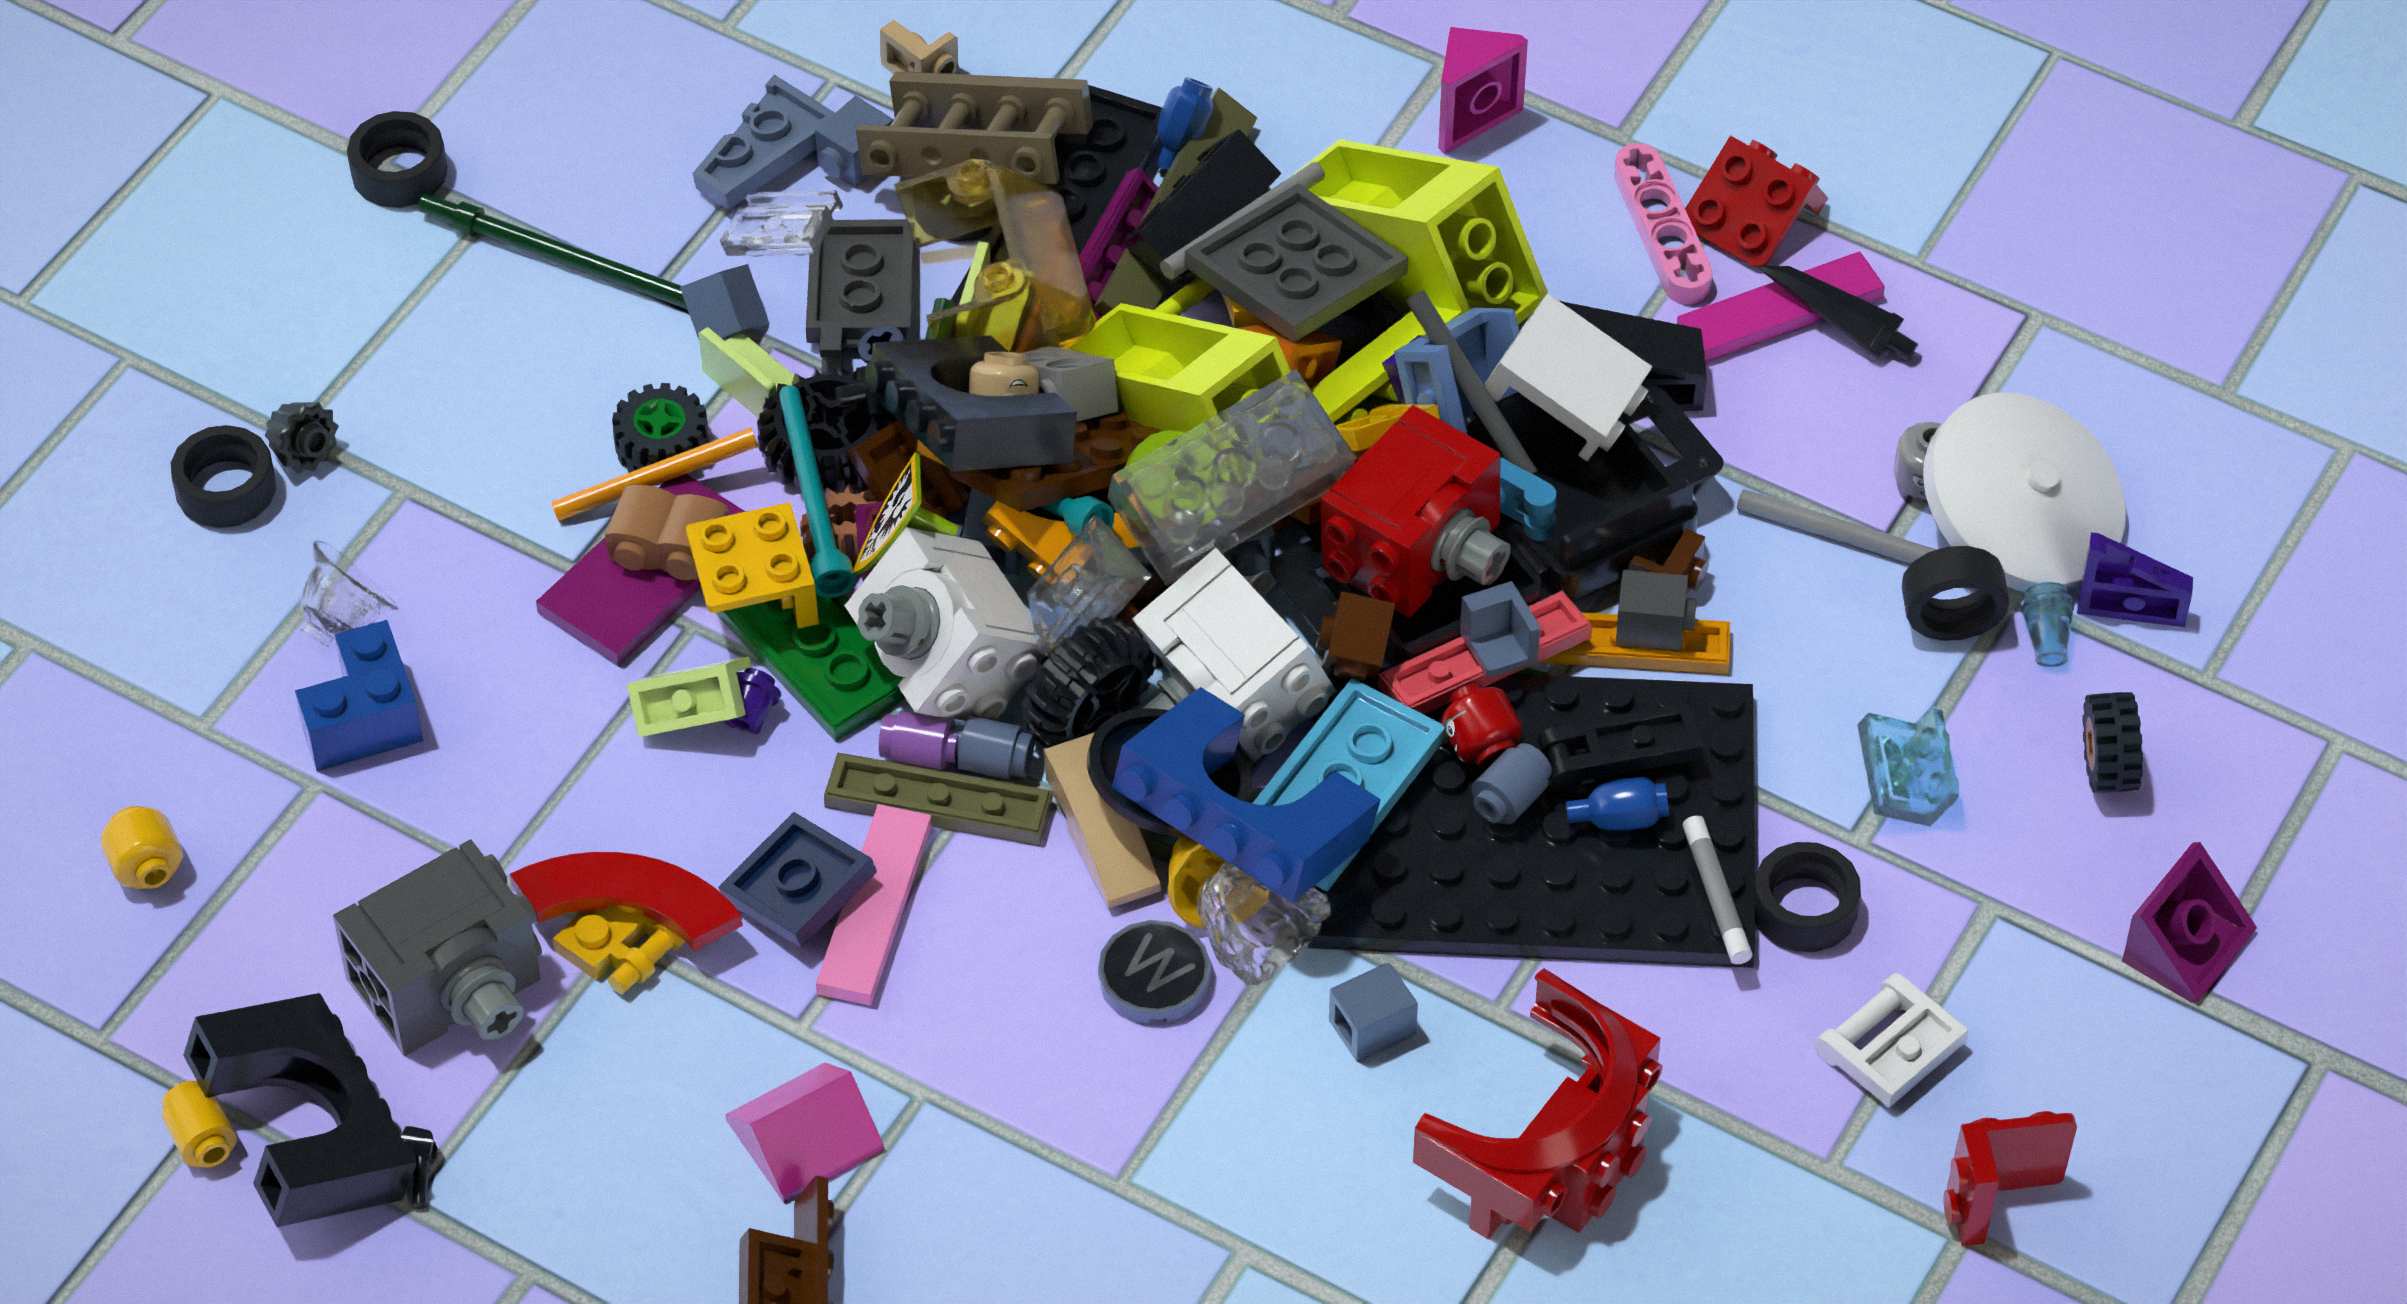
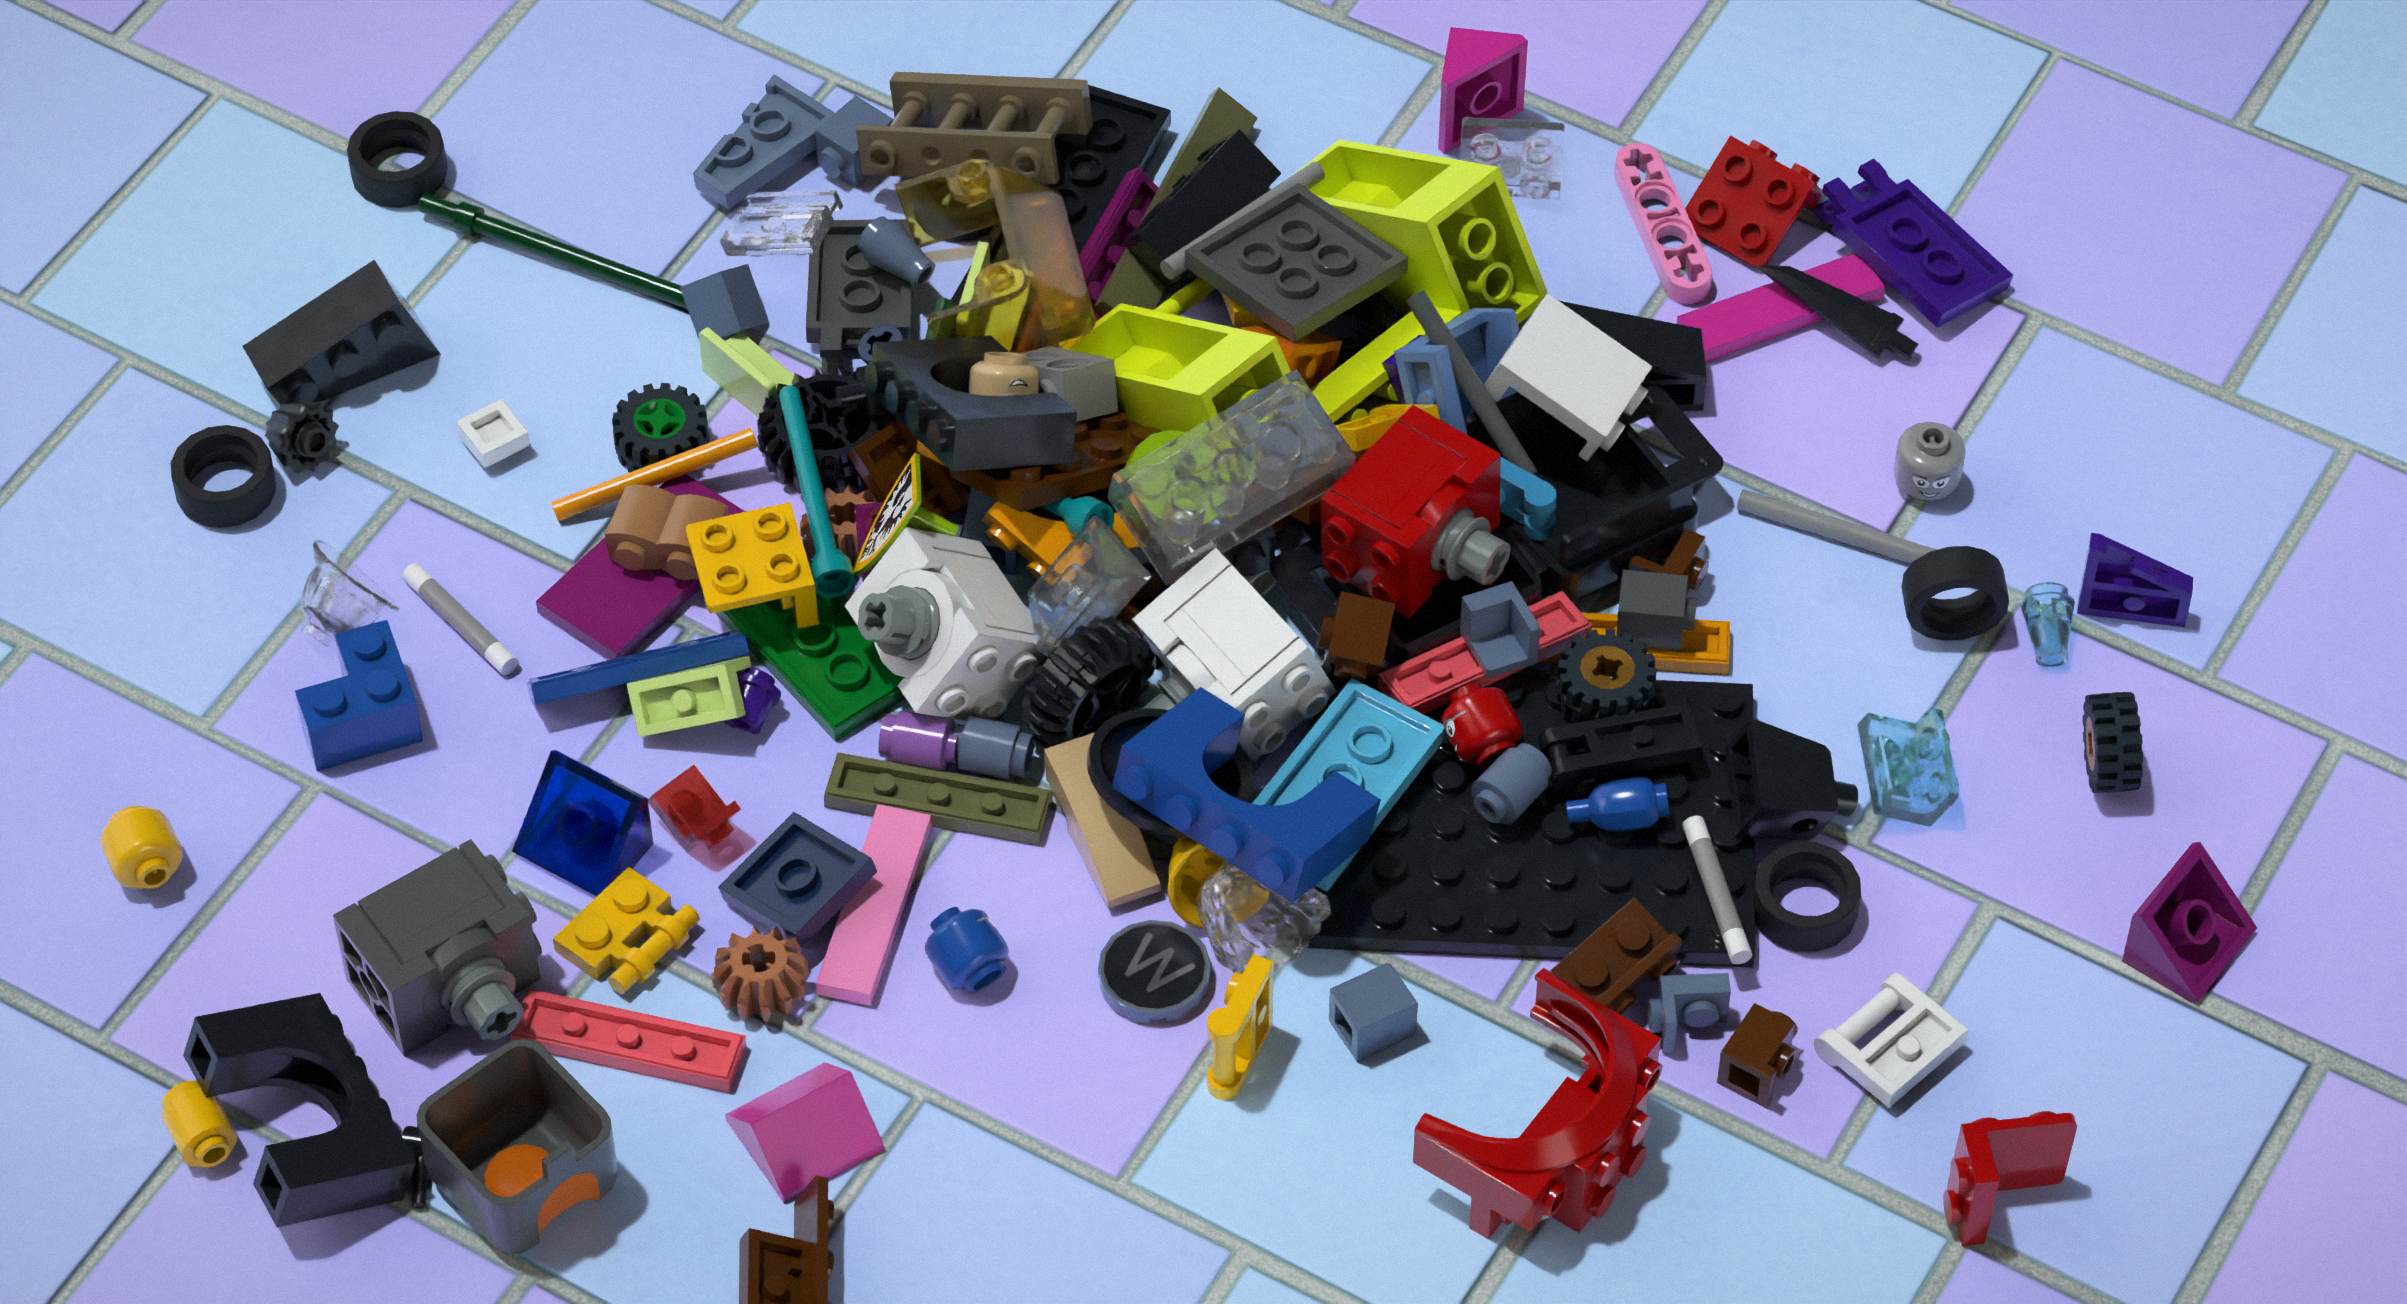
red tile [509,852,743,951] -> none
tan bracket [879,20,958,74] -> none
blue plant [1156,77,1214,170] -> none
white dish [1923,392,2126,594] -> none
none -> black wedge [242,260,440,405]
none -> light grey bar [402,563,519,676]
none -> dark grey piece [416,1039,618,1254]
none -> white plate [456,398,530,468]
none -> coral tile [510,989,747,1093]
none -> clear blue slope [512,750,654,897]
none -> blue tile [526,630,749,705]
none -> clear red bracket [647,765,742,853]
none -> nougat gear [711,925,809,1024]
none -> sand blue cone [858,216,936,288]
none -> blue head [924,906,1009,993]
none -> yellow plate [1207,954,1274,1100]
none -> clear bracket [1460,117,1565,200]
none -> reddish brown bracket [1550,897,1682,1015]
none -> black wheel [1556,629,1657,723]
none -> sand blue bracket [1648,973,1731,1053]
none -> reddish brown brick [1717,1003,1798,1109]
none -> black torso [1724,719,1858,841]
none -> dark purple tile [1814,158,2014,328]

